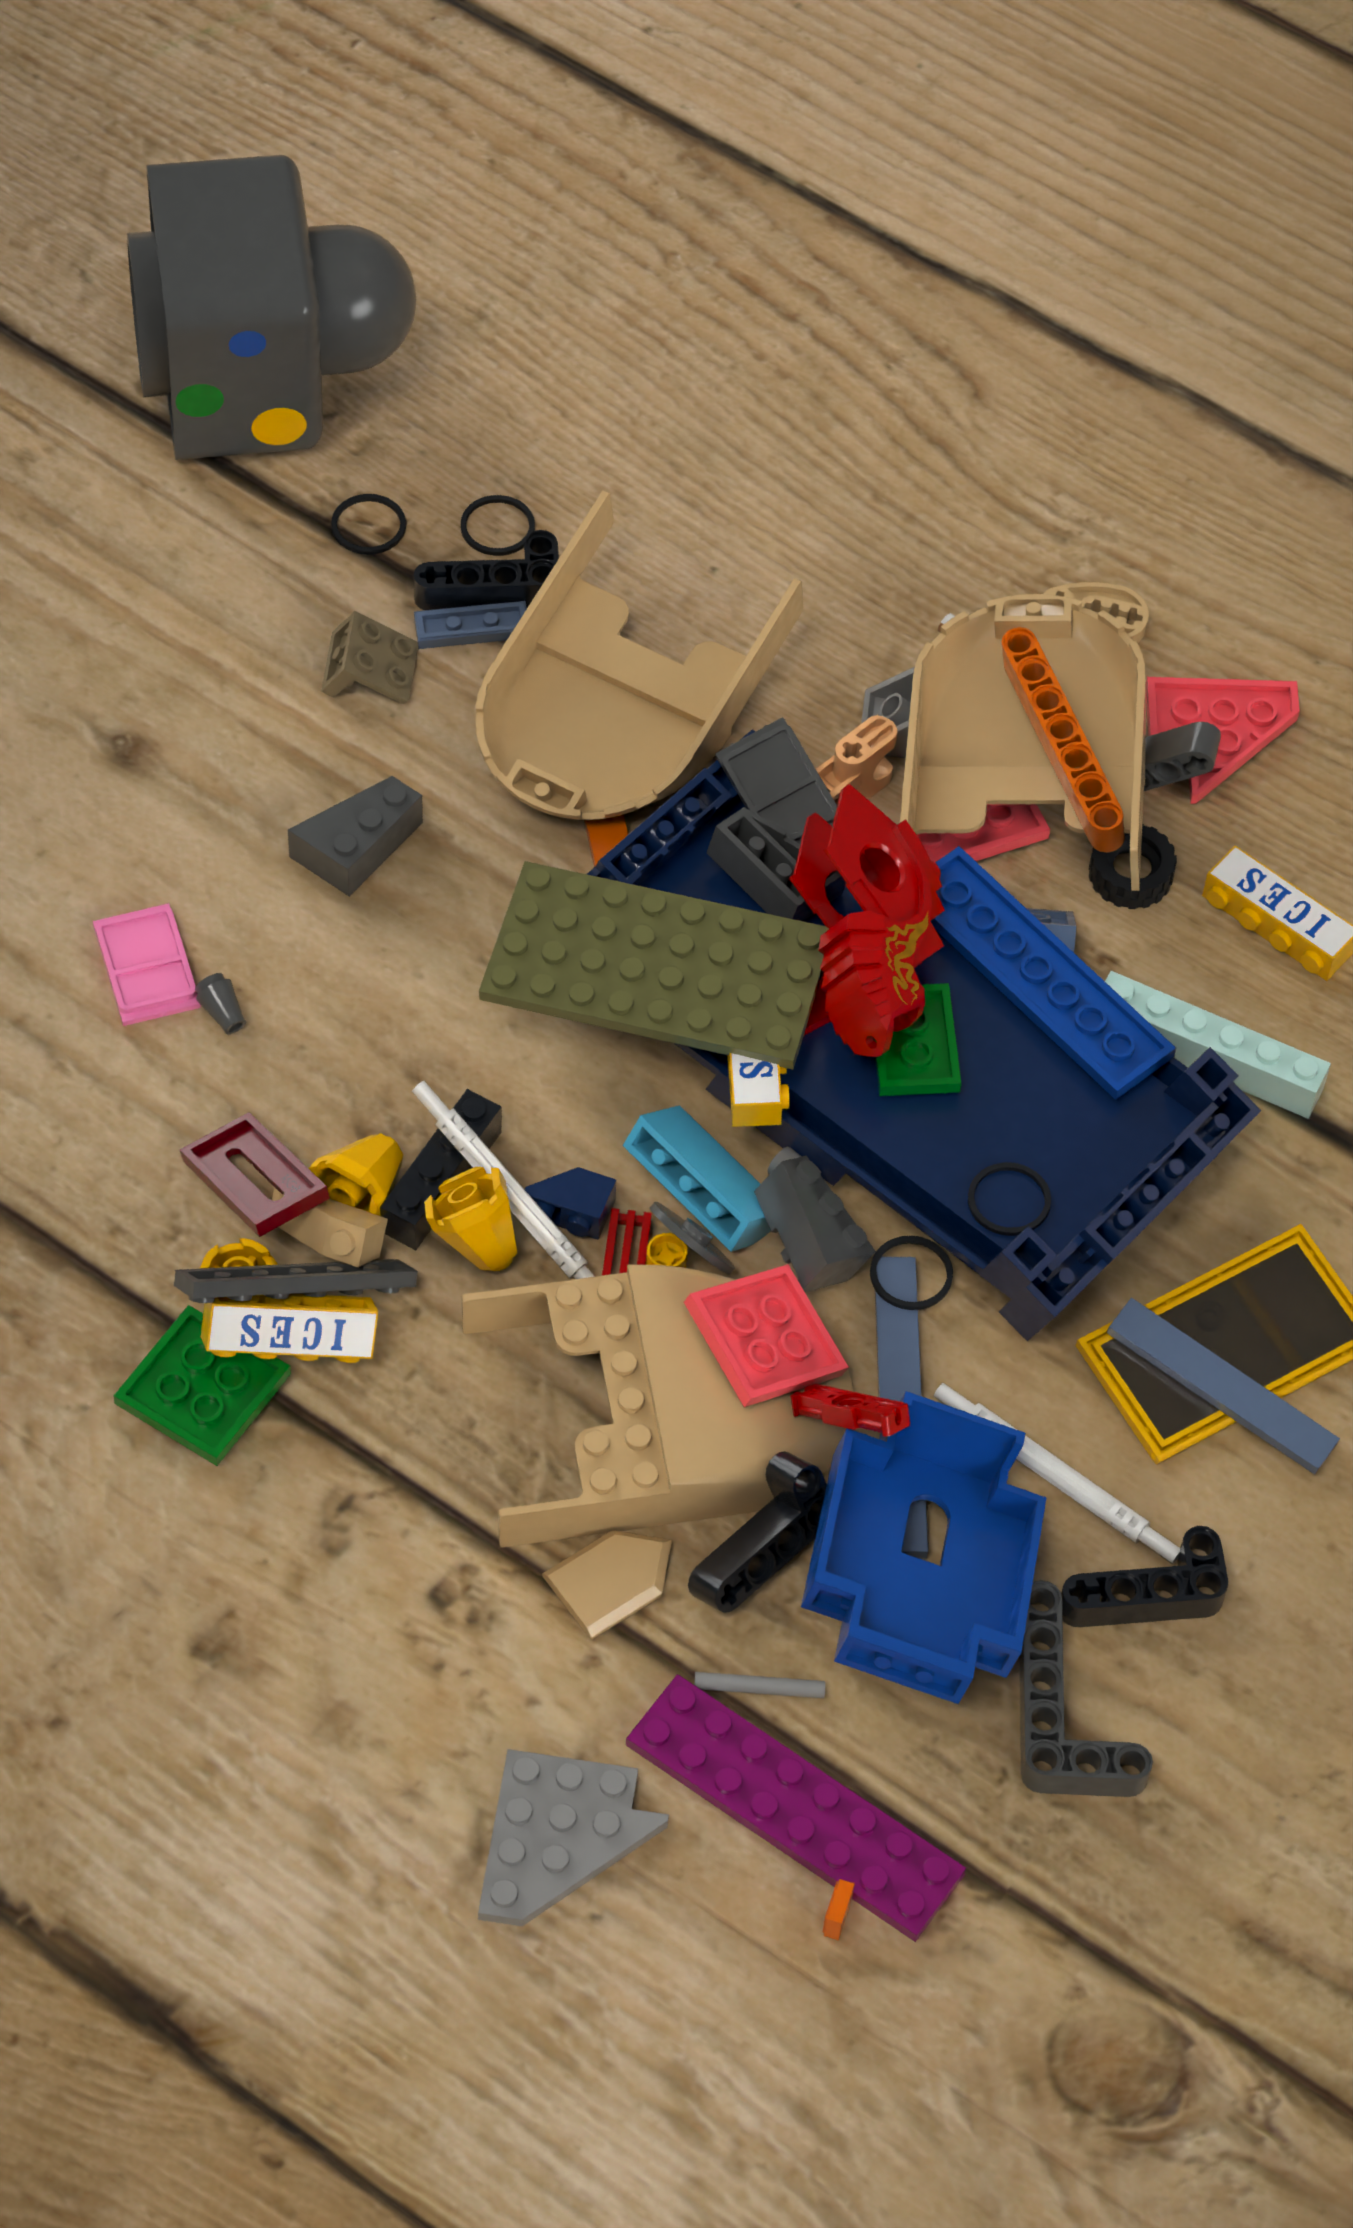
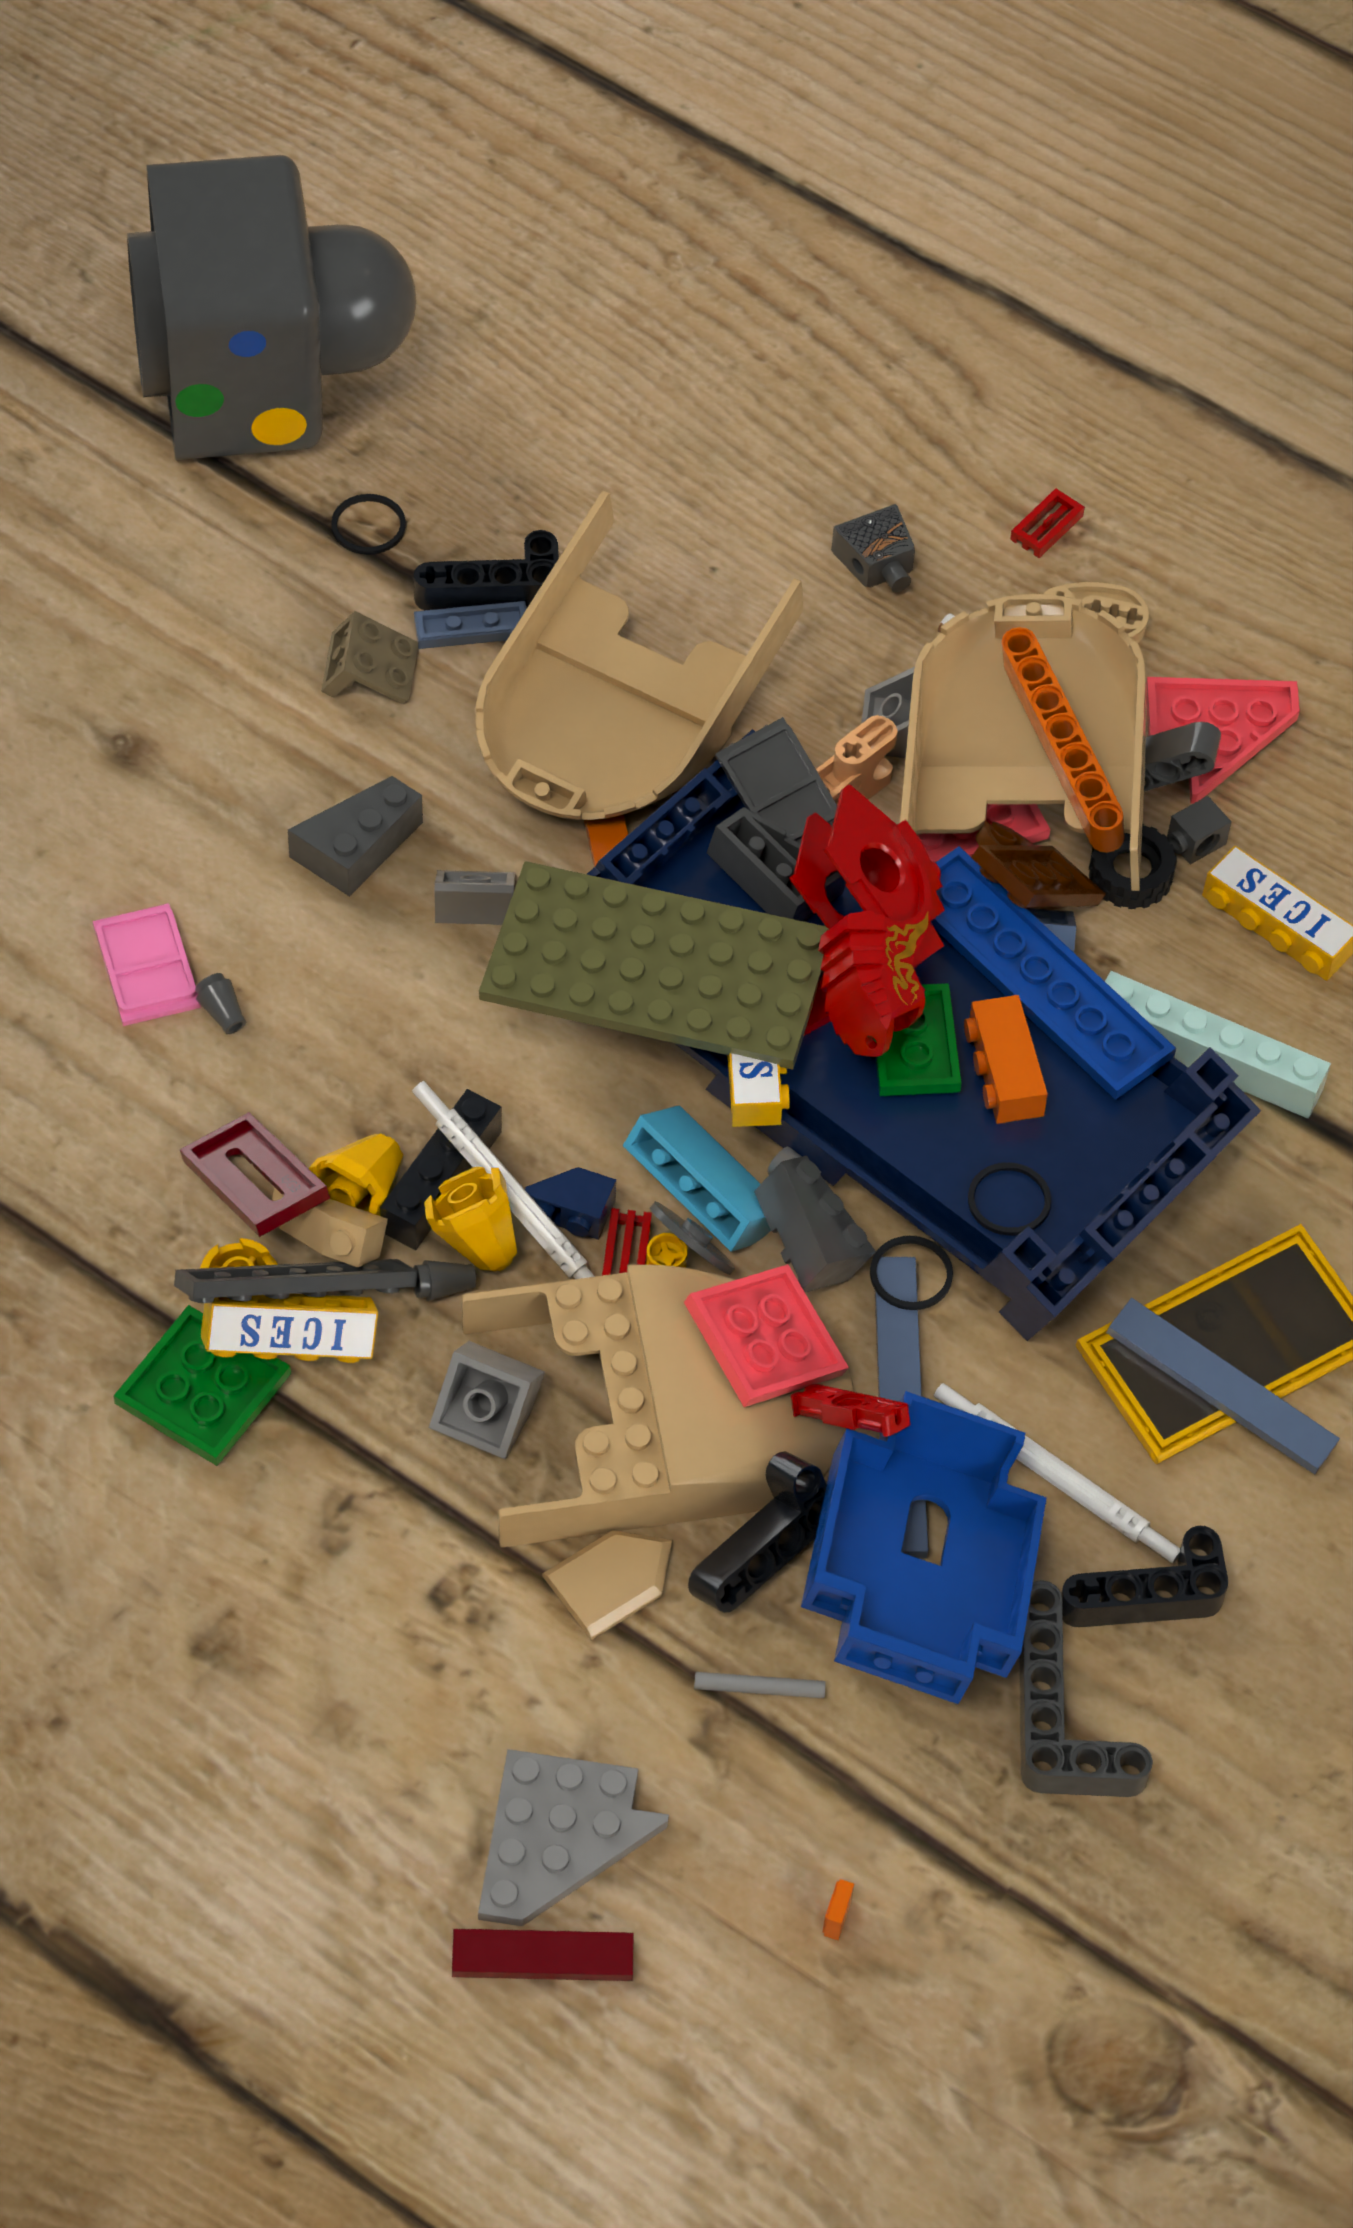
black piece [461,495,535,556] -> none
magenta plate [626,1674,966,1942] -> none
none -> dark grey cone [414,1260,476,1301]
none -> light grey slope [429,1341,545,1459]
none -> light grey slope [434,870,515,925]
none -> dark red tile [452,1929,634,1981]
none -> dark grey torso [831,504,915,592]
none -> orange brick [964,995,1048,1124]
none -> reddish brown plate [971,821,1106,908]
none -> red tile [1010,488,1085,558]
none -> dark grey brick [1167,796,1231,864]

